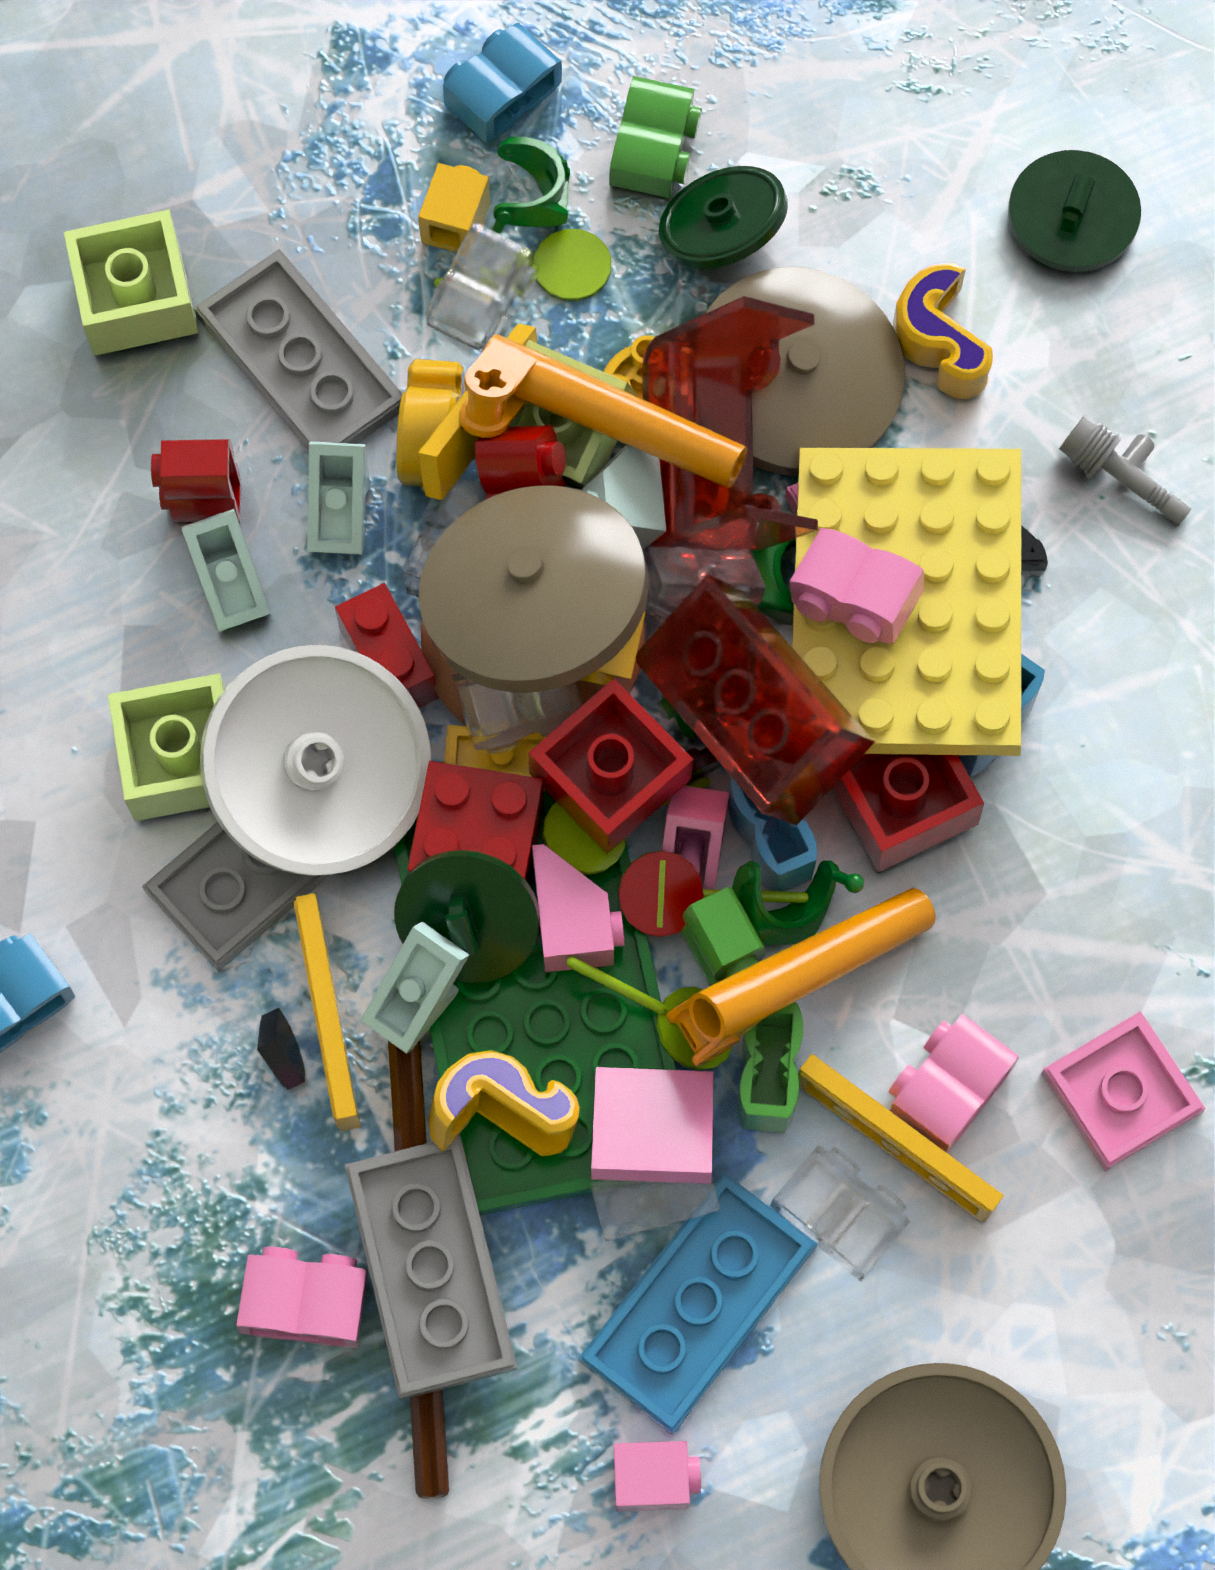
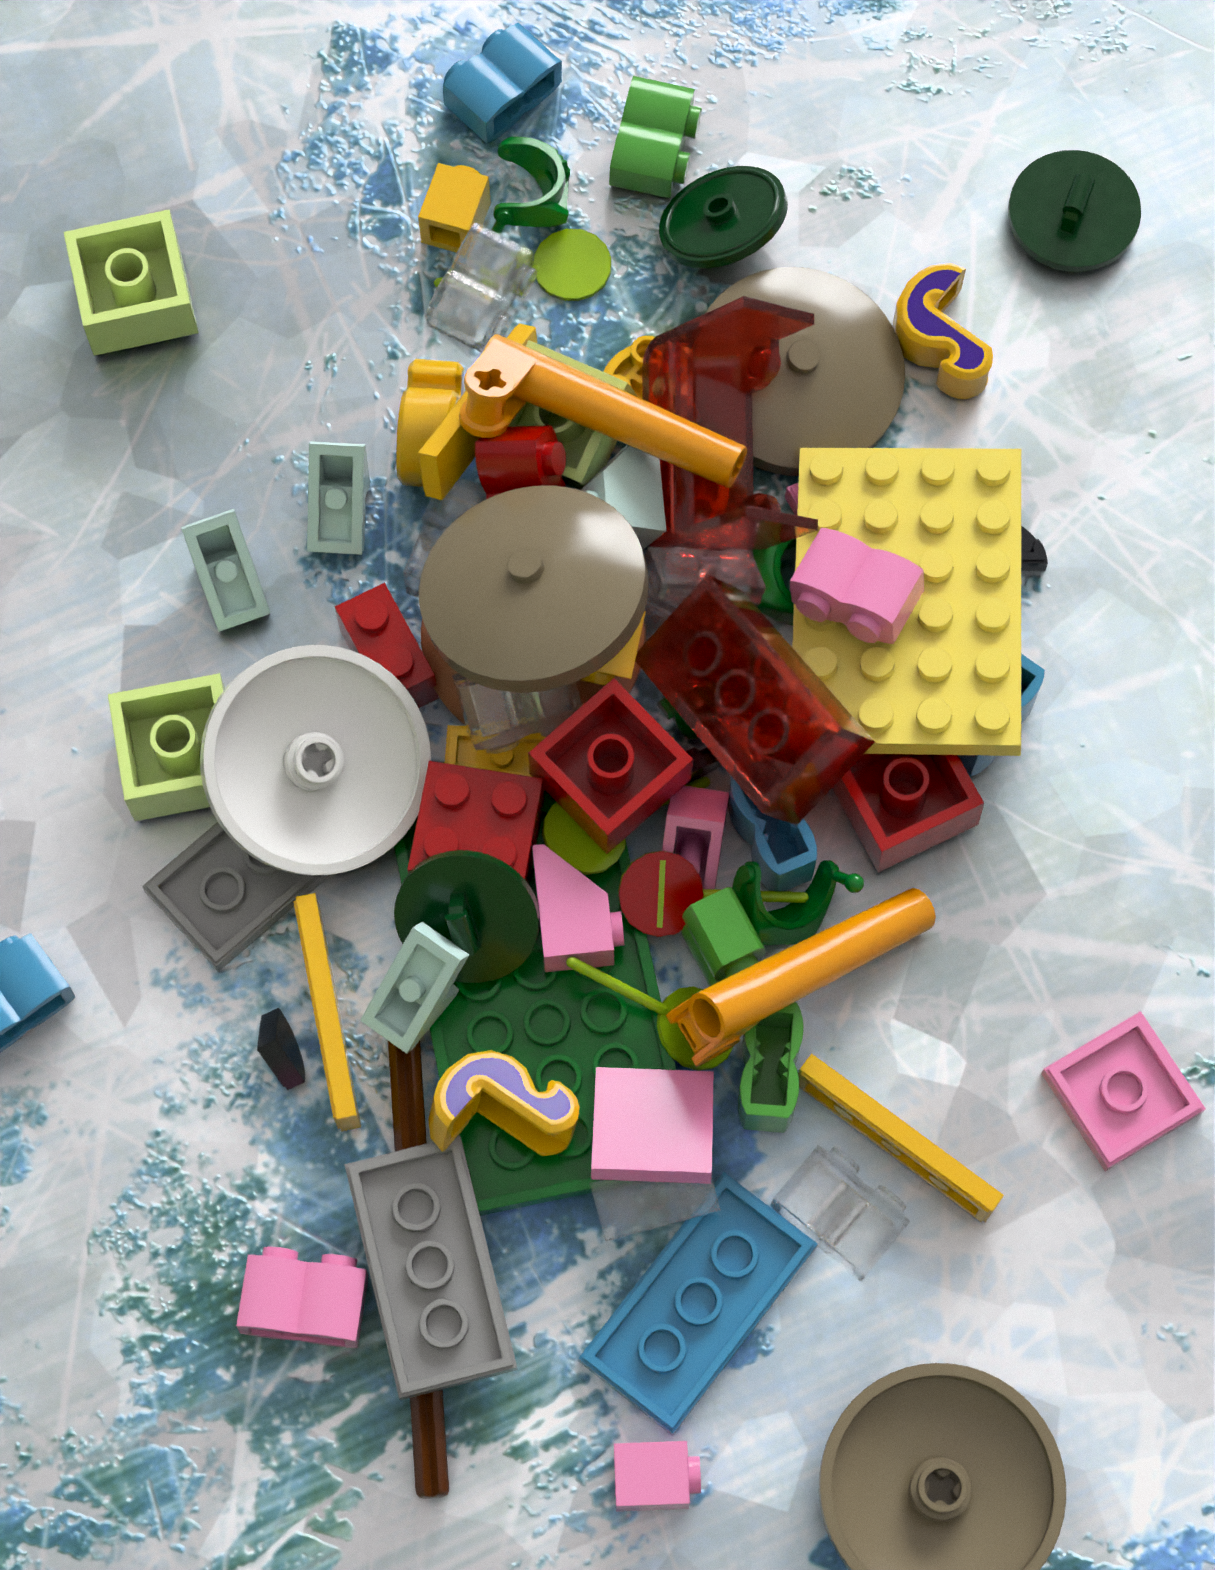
red brick [151,439,241,522] -> none
light grey tile [194,249,402,452] -> none
bright pink brick [889,1014,1019,1153] -> none
light grey piece [1059,415,1192,526] -> none

